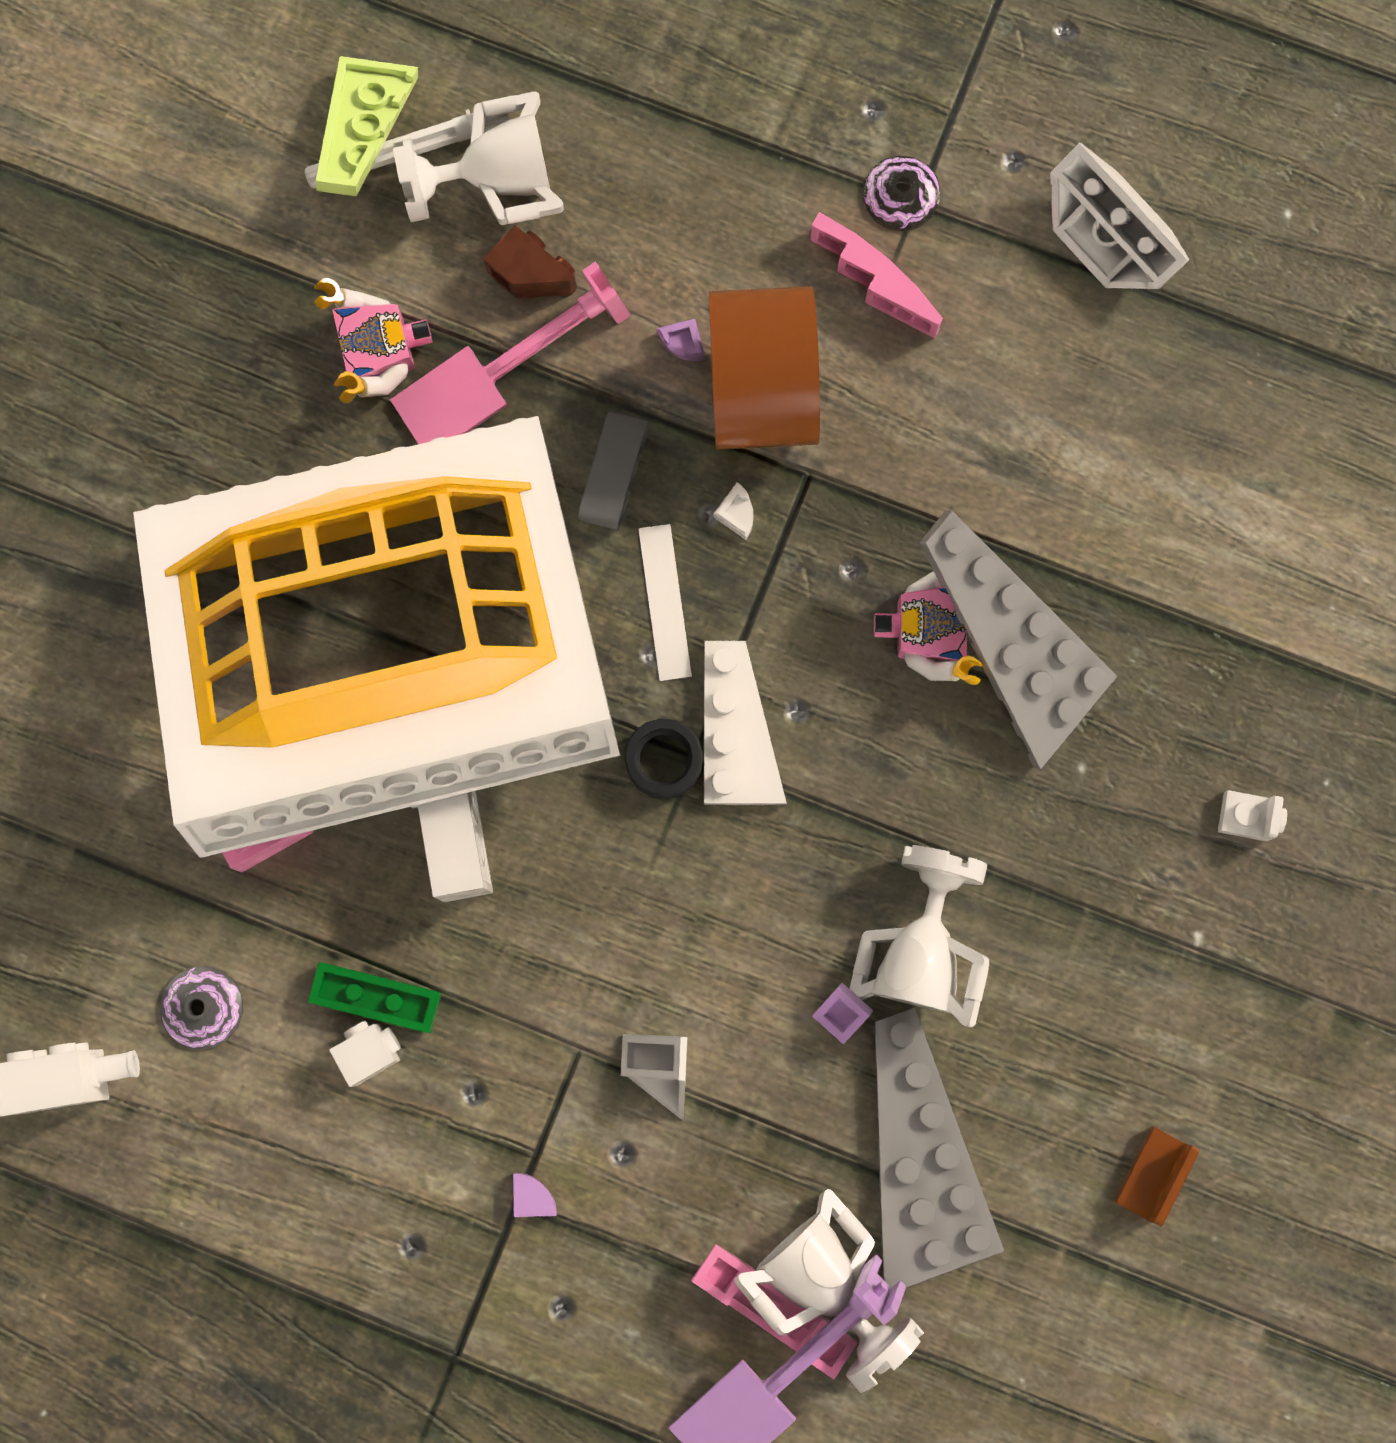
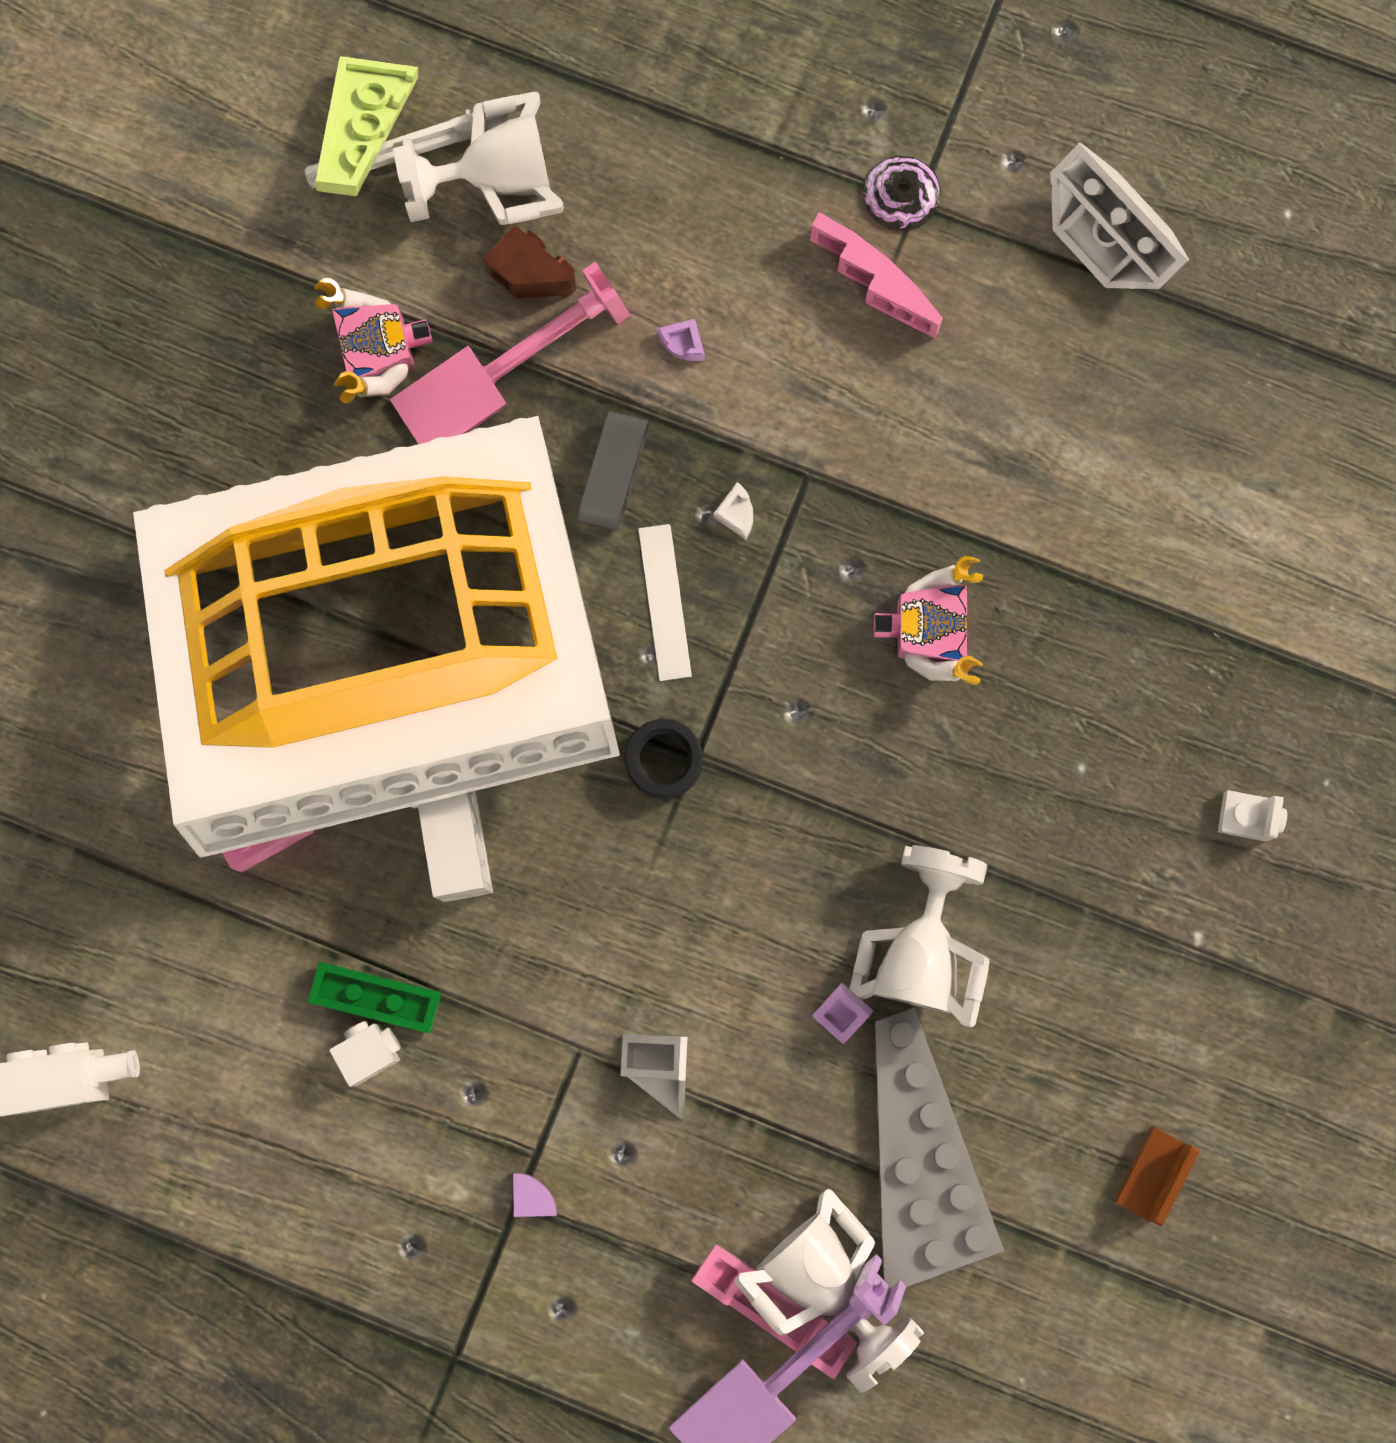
dish [160,966,243,1050] -> none
white wing [704,641,787,805] -> none
dark orange wheel [709,286,820,450] -> none
light grey wing [919,511,1117,769] -> none

